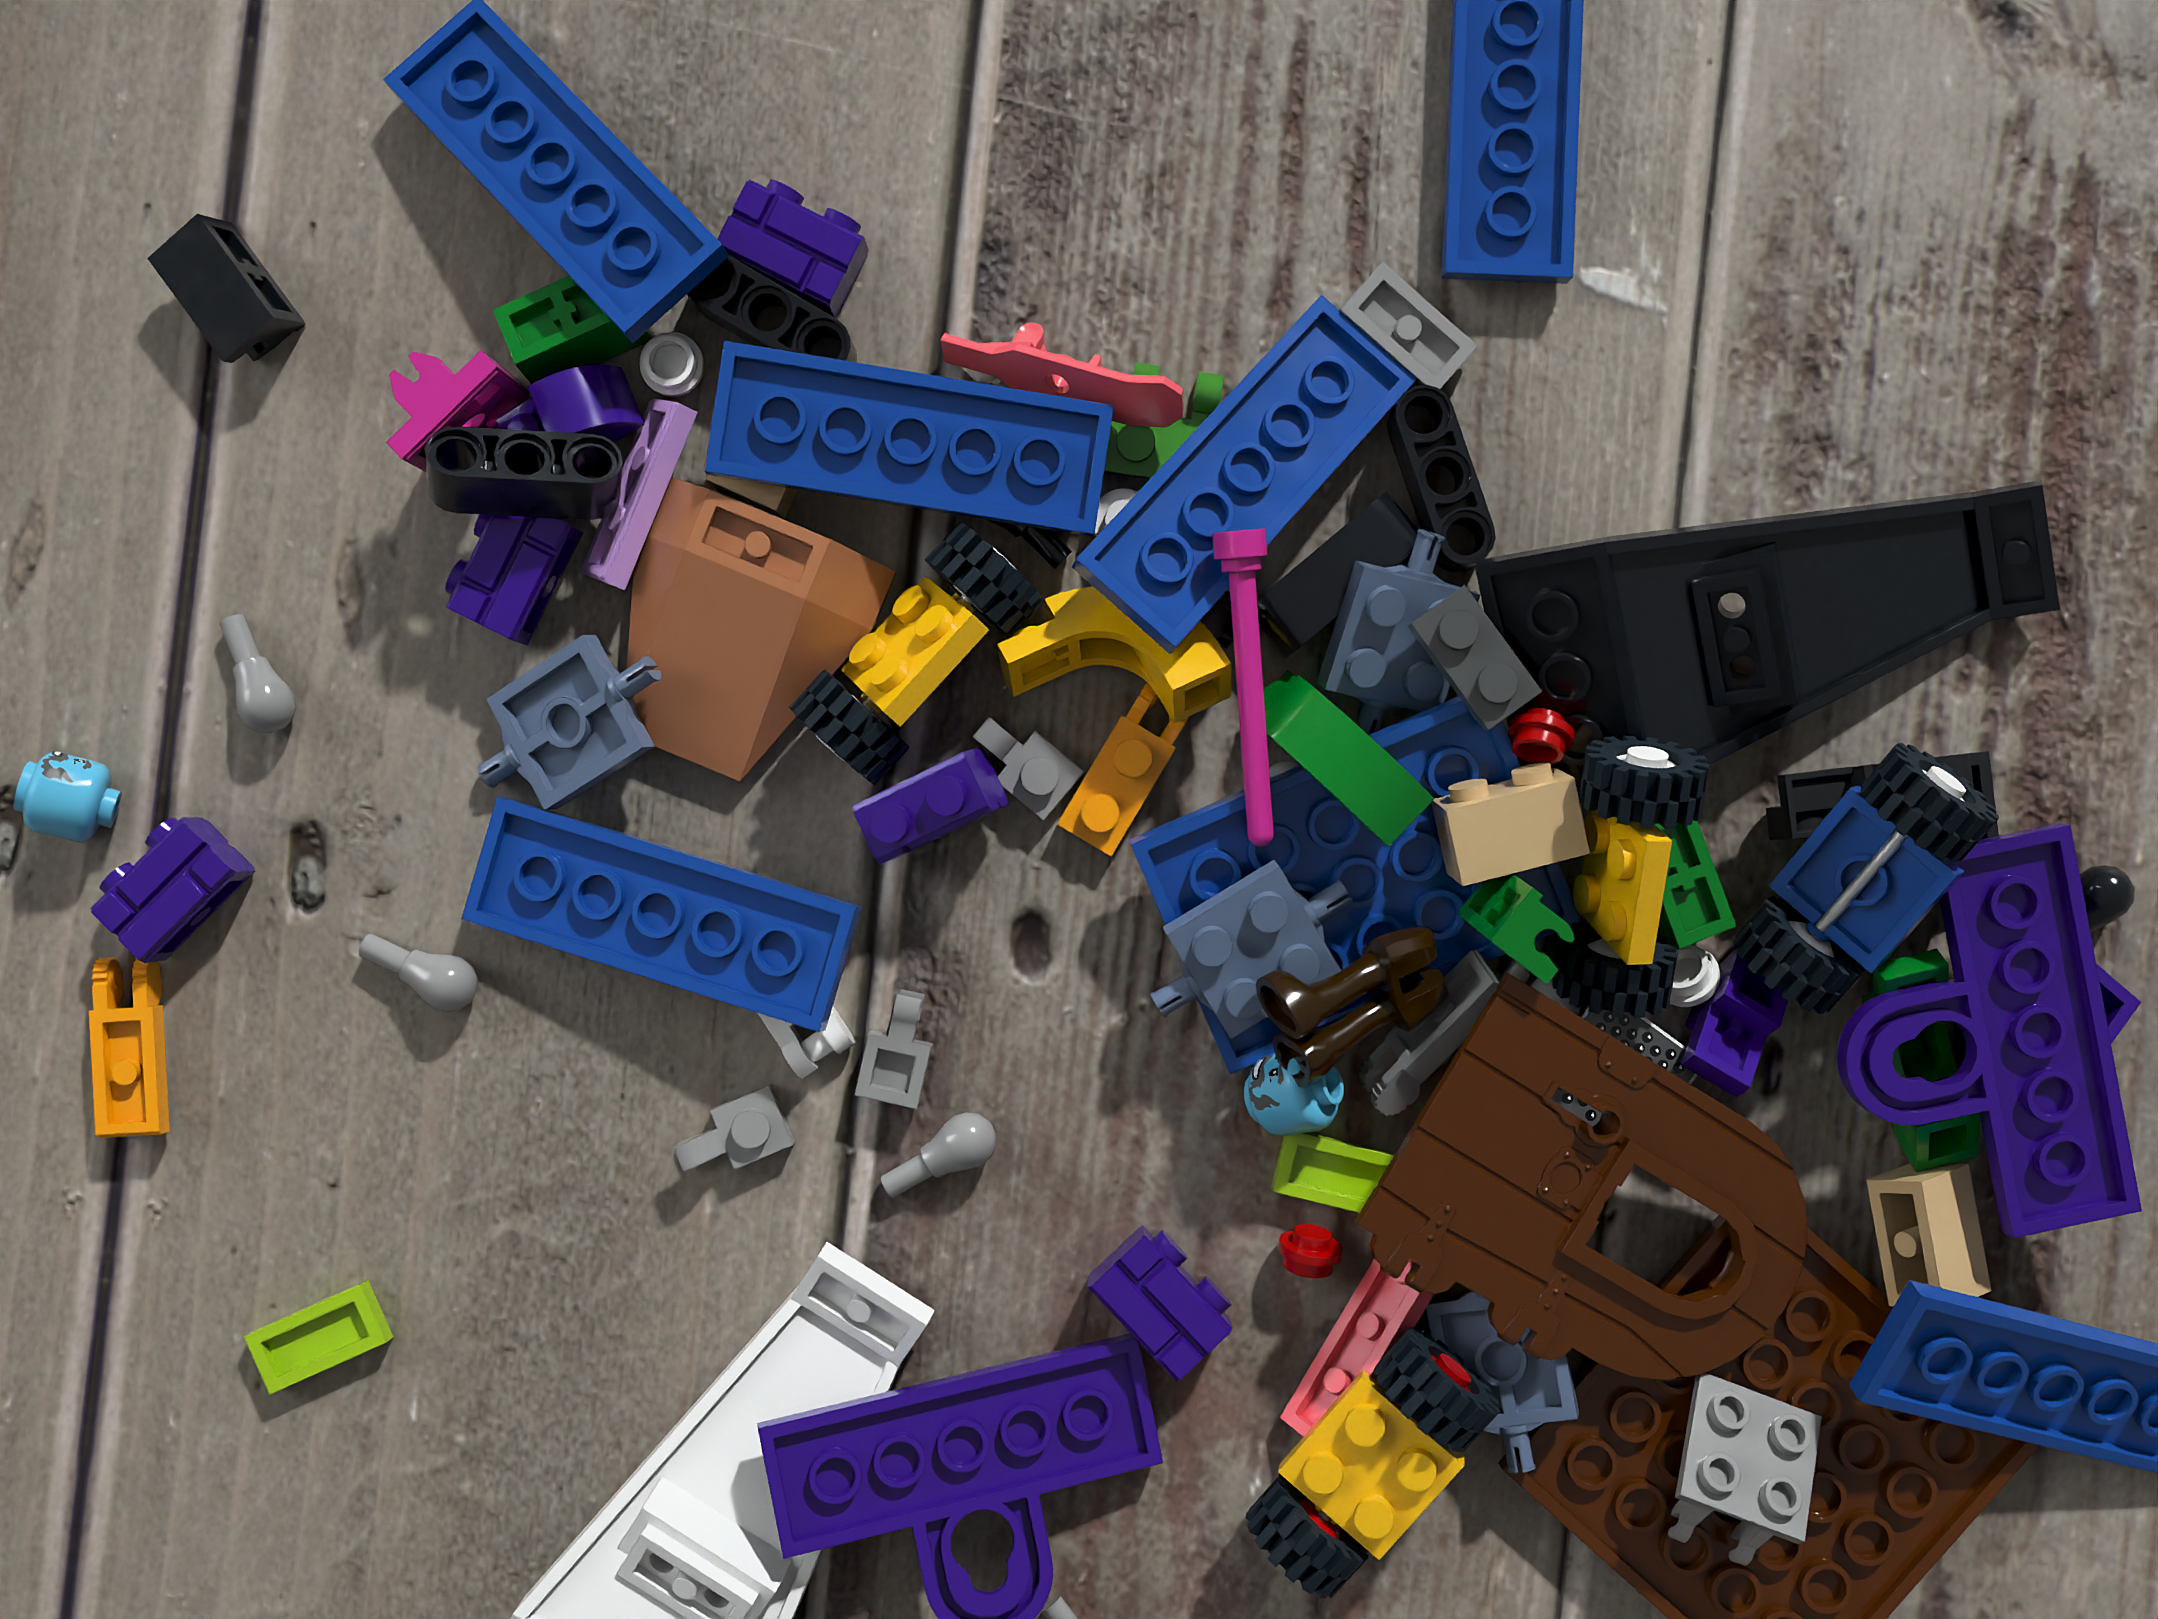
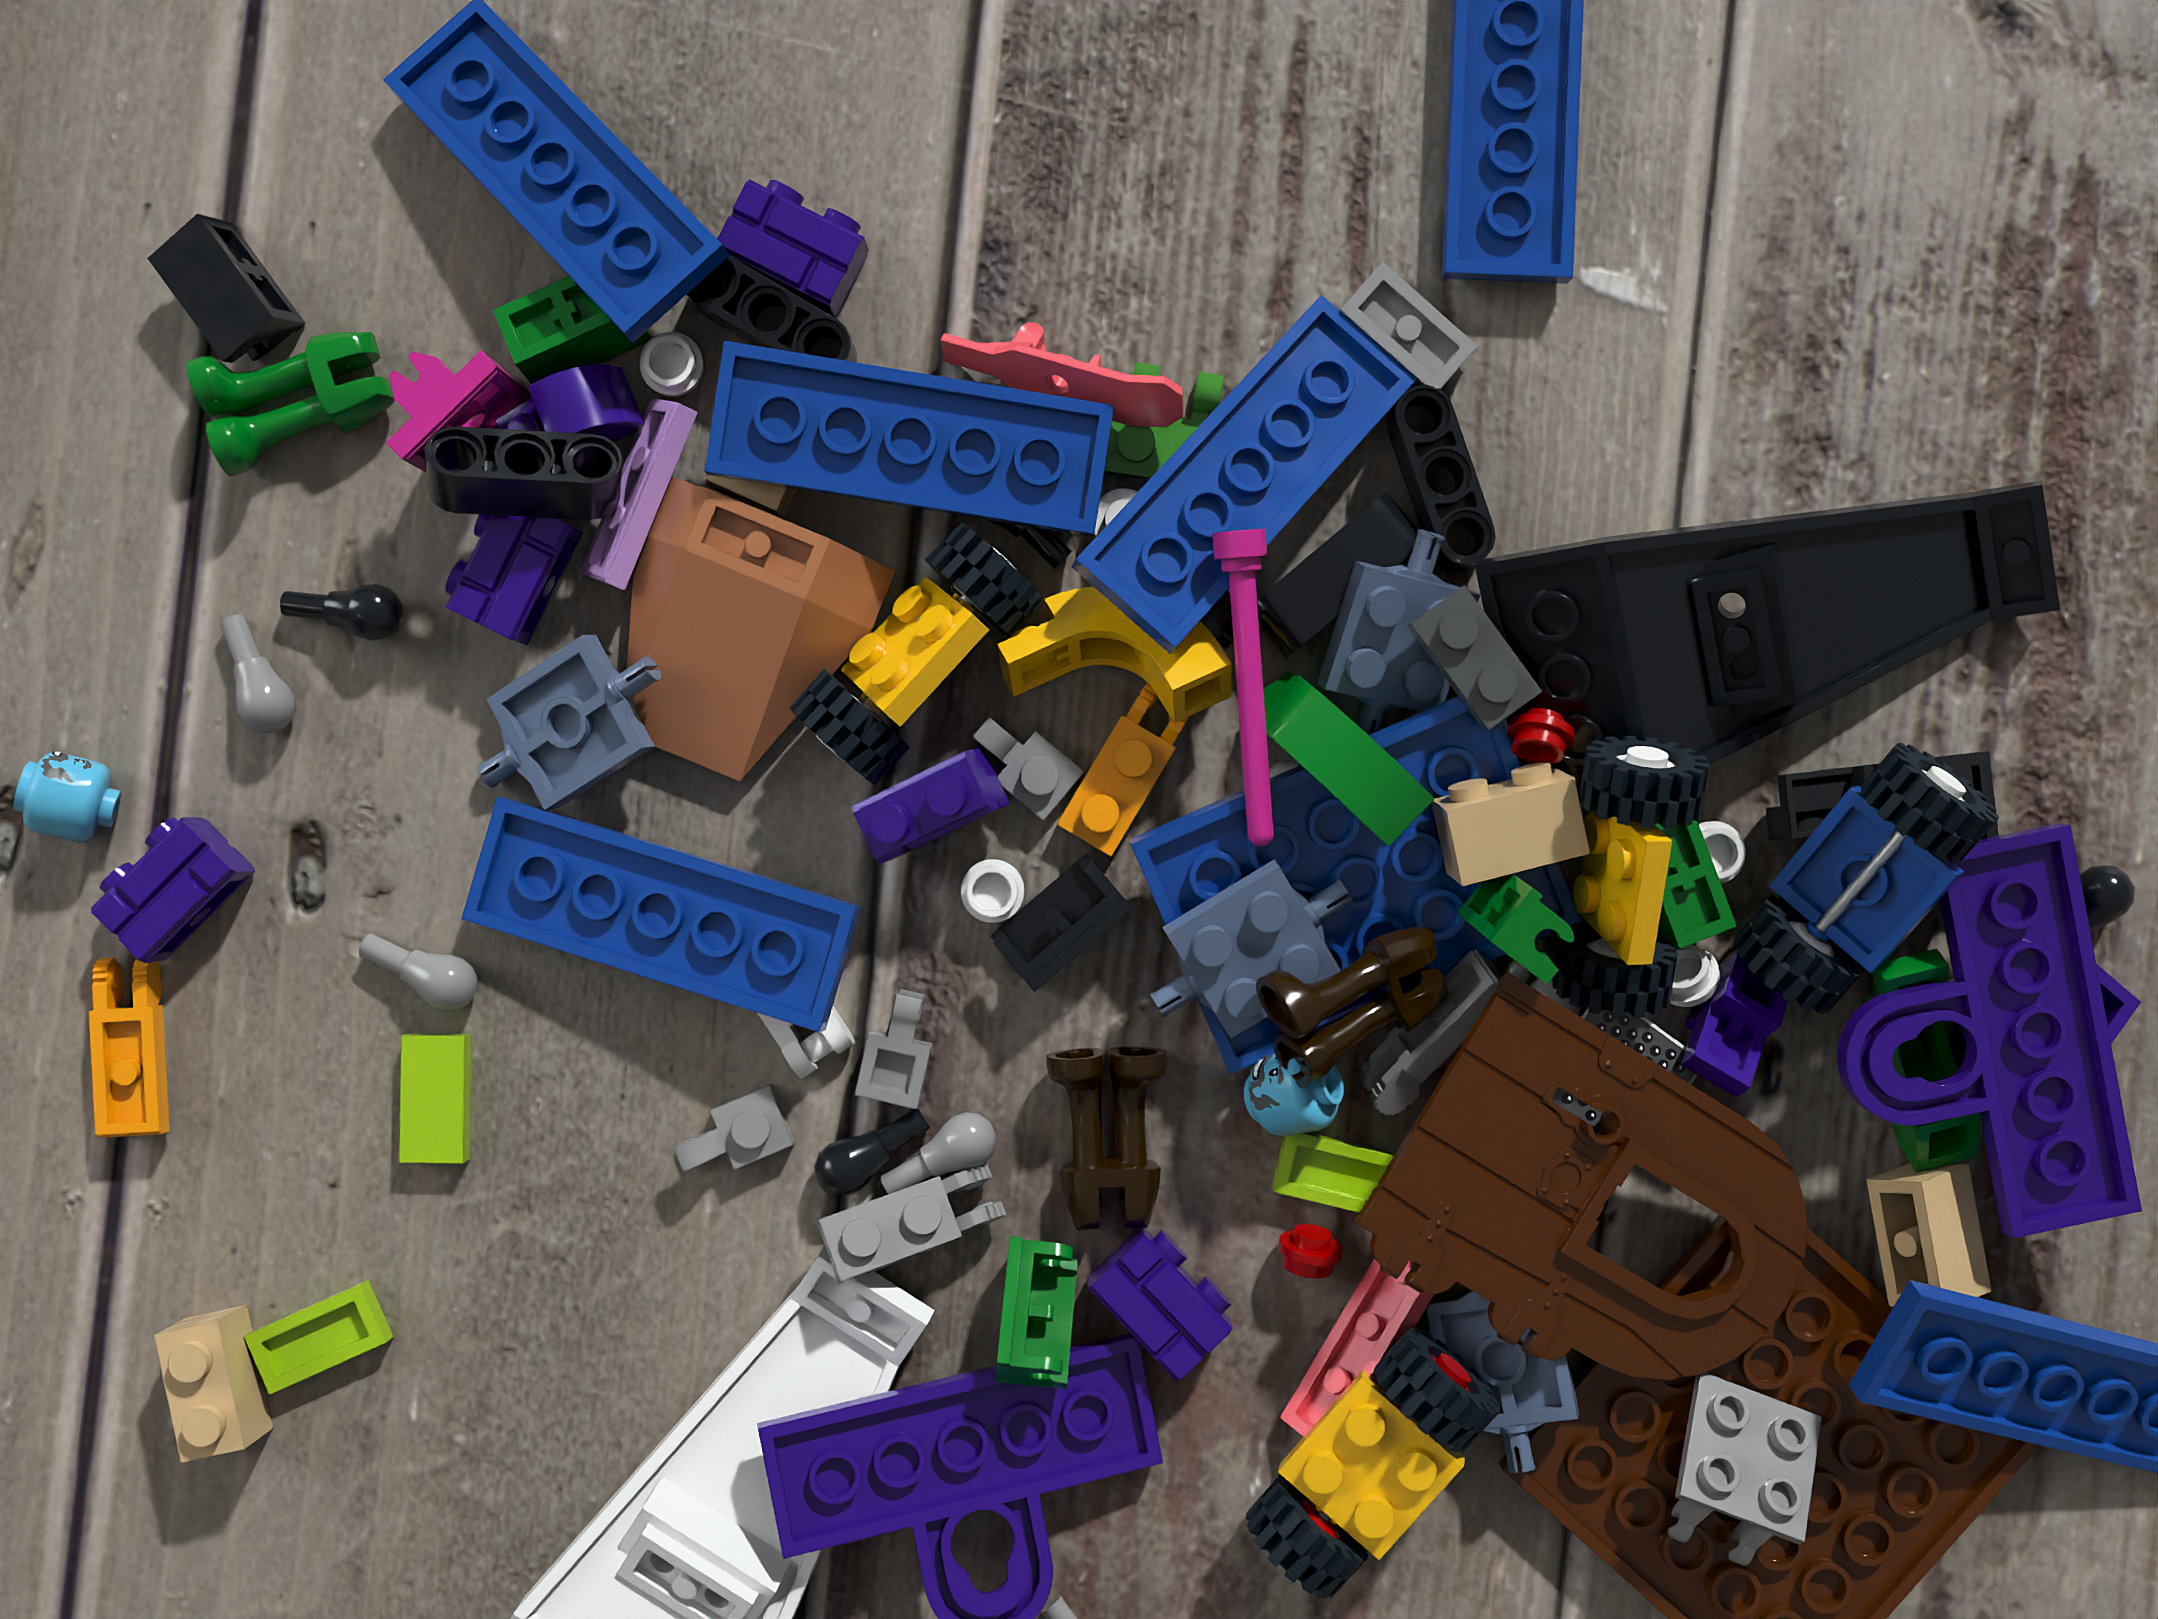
none -> tan brick [154,1305,273,1463]
none -> green piece [186,332,395,476]
none -> black piece [280,584,404,641]
none -> lime tile [399,1033,472,1164]
none -> black piece [814,1108,930,1198]
none -> light grey hinge [817,1164,1006,1284]
none -> white plate [961,859,1025,923]
none -> black hinge [990,854,1132,992]
none -> green hinge [996,1236,1078,1389]
none -> dark brown piece [1046,1046,1167,1231]
none -> white plate [1699,821,1746,884]

